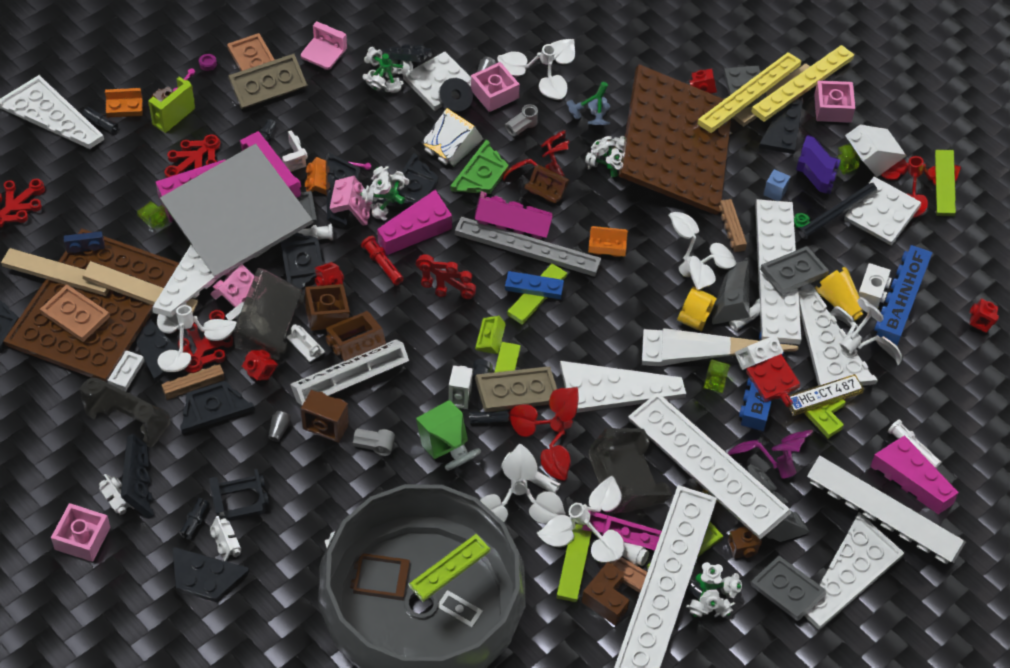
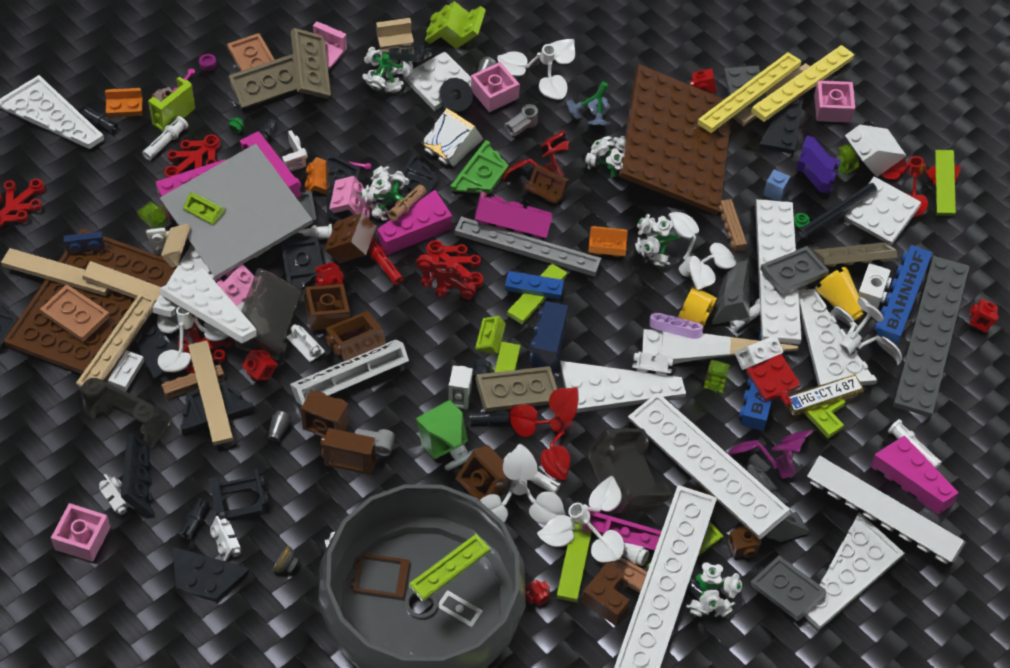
none -> tan tile [76,292,157,394]
none -> white pin [142,116,188,161]
none -> white bracket [146,228,169,255]
none -> white wing [160,268,256,343]
none -> tan panel [161,223,190,268]
none -> lime slope [183,192,226,225]
none -> tan tile [188,341,233,446]
none -> green plate [228,117,245,134]
none -> dark grey piece [272,545,298,573]
none -> dark tan plate [291,28,331,99]
none -> reddish brown window [320,428,376,475]
none -> reddish brown brick [325,213,377,264]
none -> tan panel [376,18,414,49]
none -> medium nougat pin [388,185,426,221]
none -> lime bracket [425,1,486,49]
none -> red plant [426,240,483,289]
none -> reddish brown brick [456,445,510,500]
none -> red gear [525,580,550,606]
none -> dark blue brick [529,301,568,374]
none -> white hinge [632,352,673,376]
none -> white plant [635,214,679,268]
none -> lavender beam [650,313,703,339]
none -> dark tan plate [814,242,897,267]
none -> dark grey plate [893,256,969,418]

